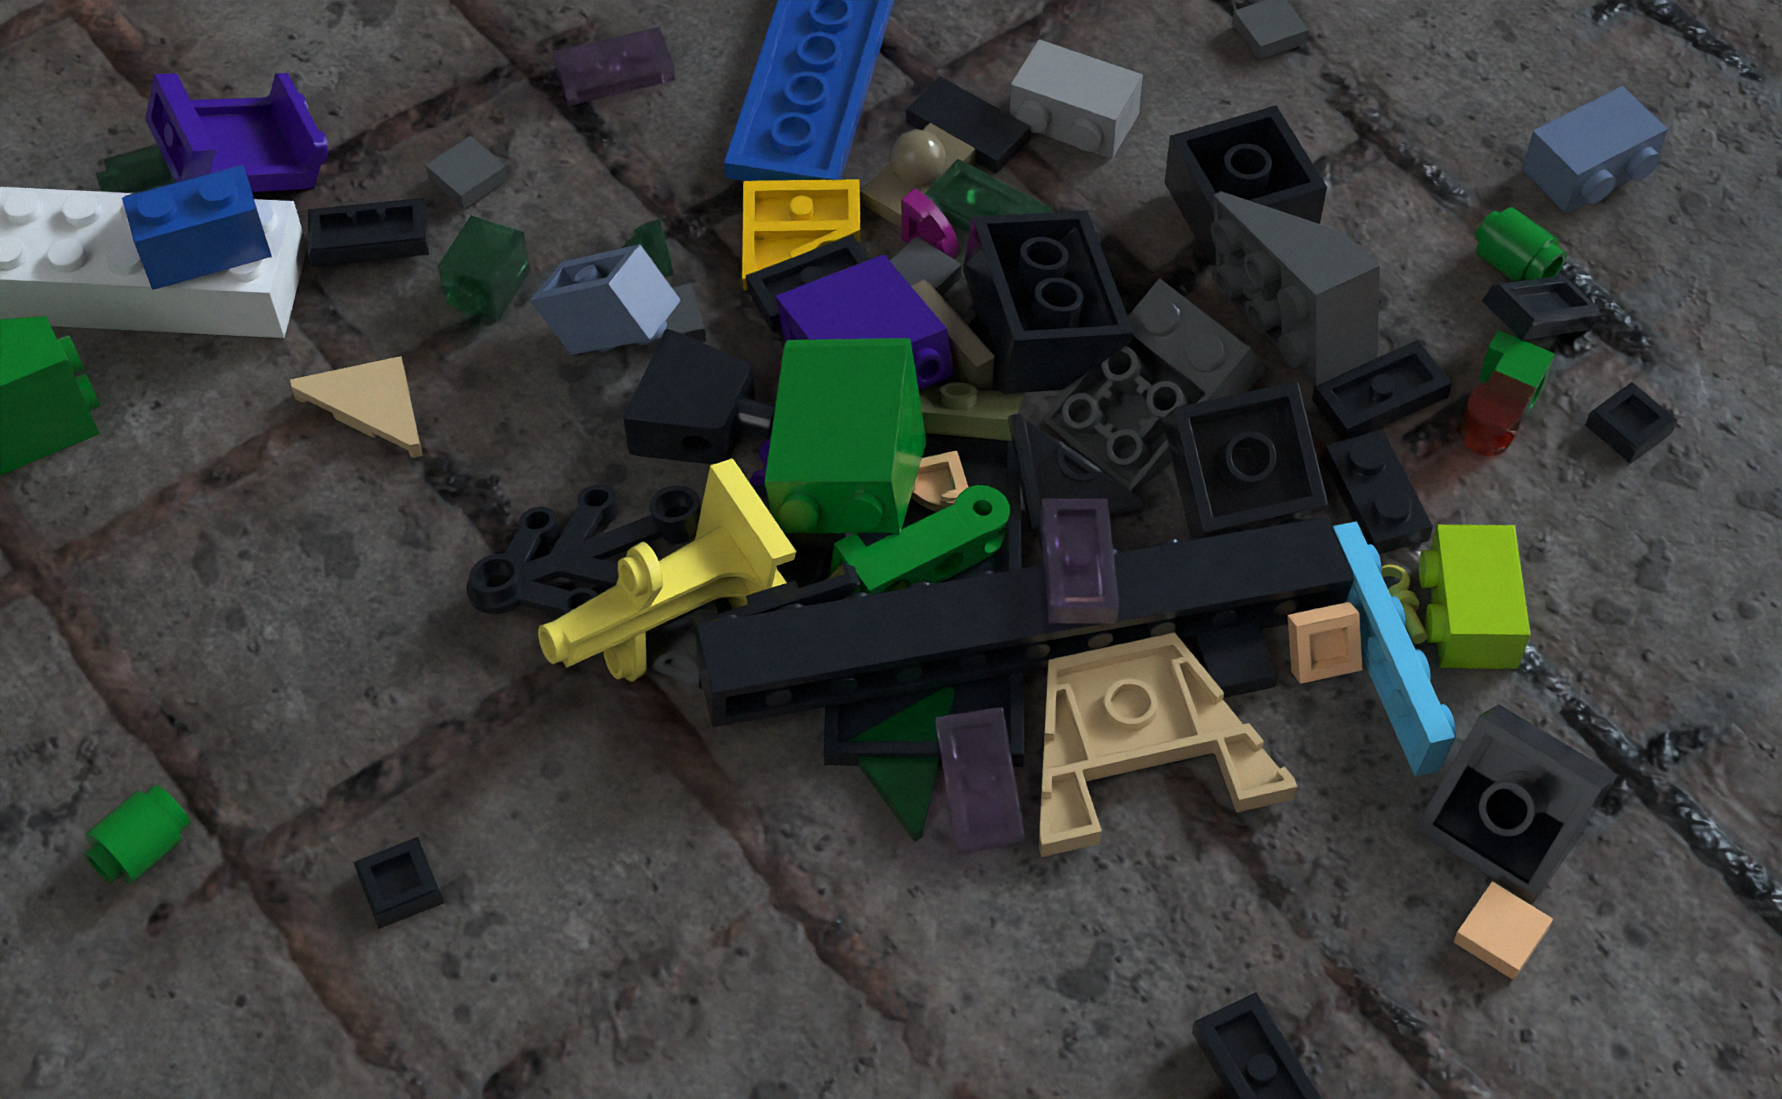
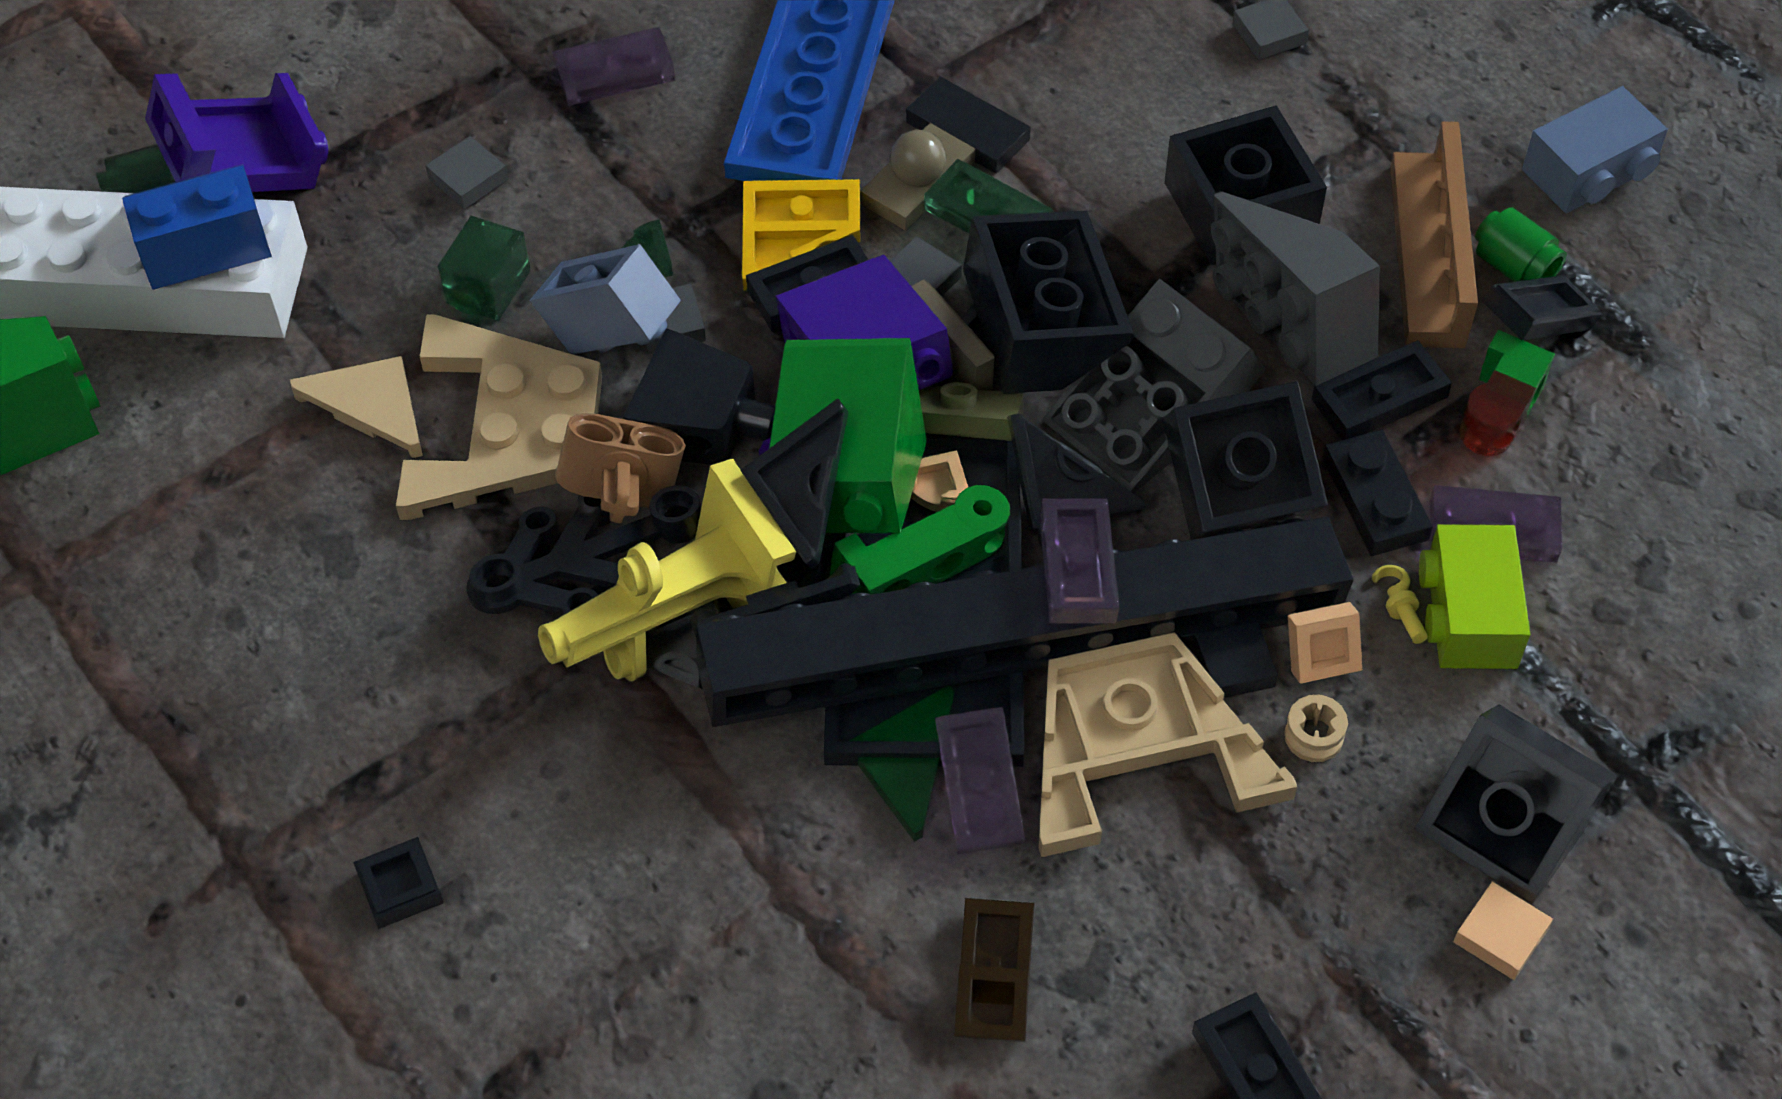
green brick [83,784,191,885] -> none
black plate [308,198,429,267] -> none
magenta tile [901,188,960,259] -> none
light grey brick [1010,39,1143,159] -> none
medium azure plate [1333,521,1456,777] -> none
black tile [1585,382,1678,464] -> none
none -> tan wing [396,314,602,520]
none -> medium nougat beam [555,413,686,523]
none -> black tile [740,398,849,569]
none -> dark brown slope [954,898,1035,1042]
none -> tan bush [1284,695,1348,762]
none -> medium nougat fence [1390,121,1478,348]
none -> clear purple plate [1430,485,1562,563]

